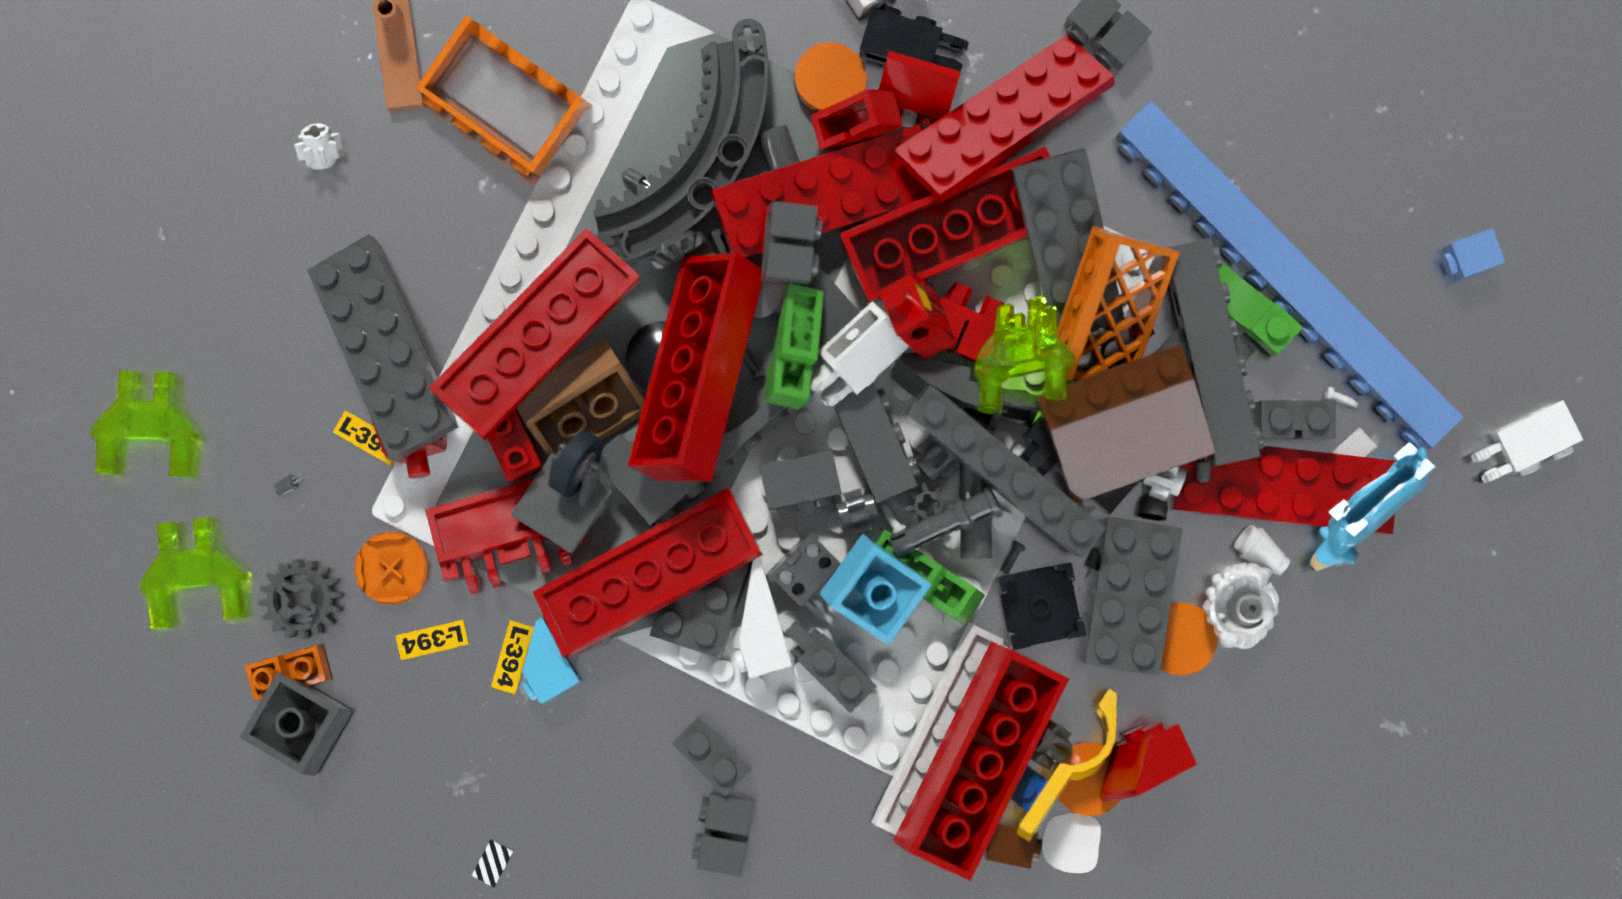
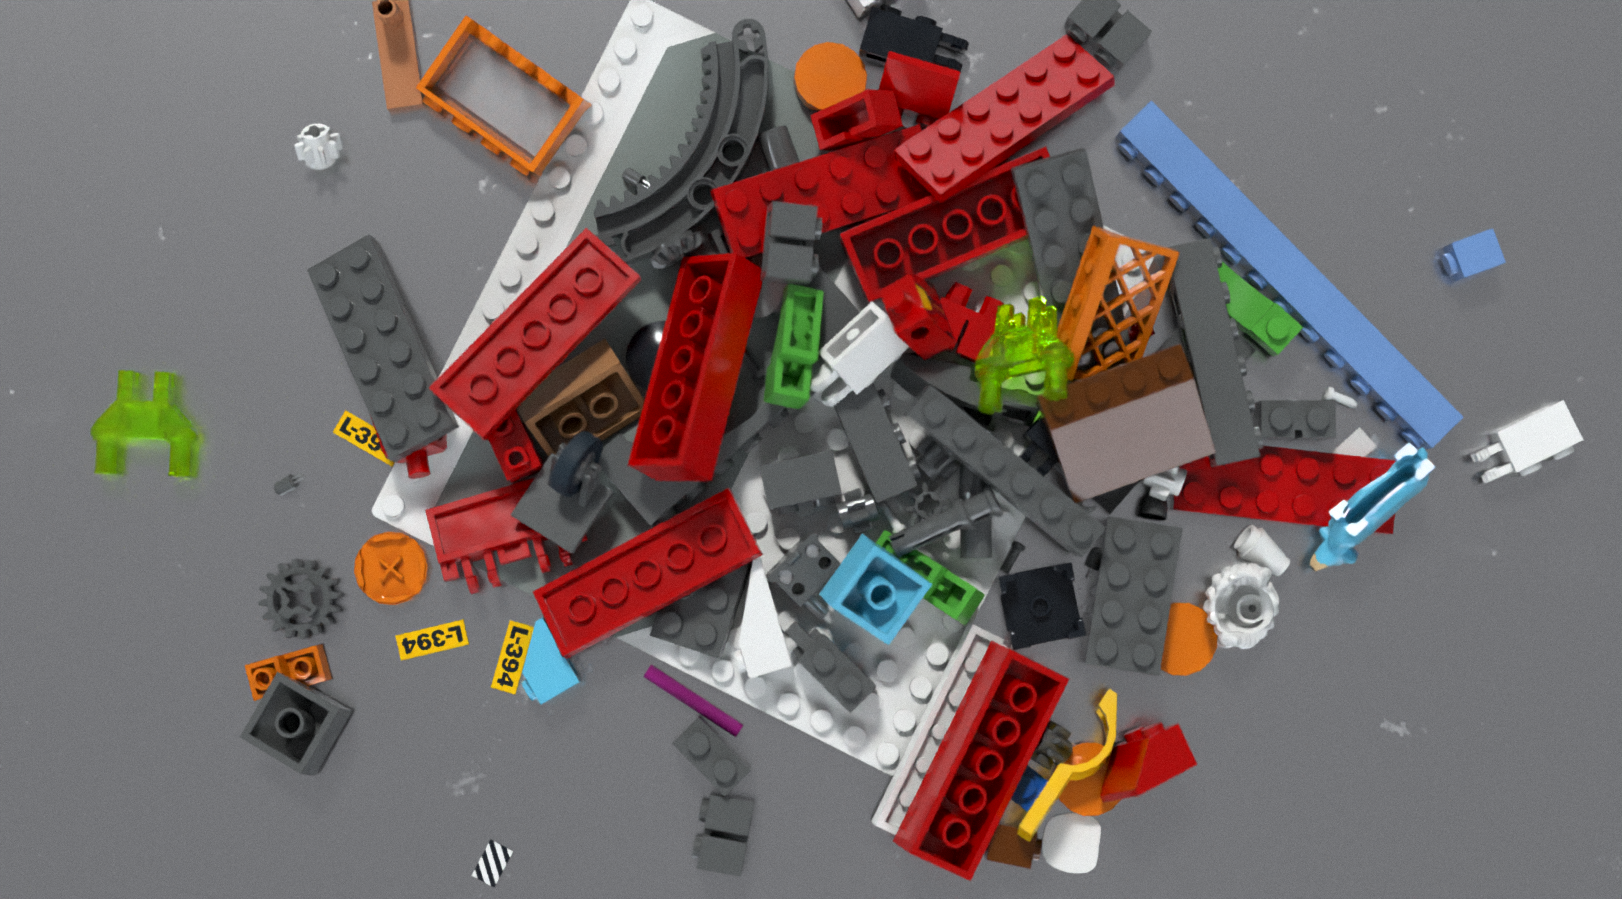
clear neon green connector [138,517,247,630] -> none
dark grey piece [1196,456,1211,482] -> none
none -> magenta bar [643,665,743,737]

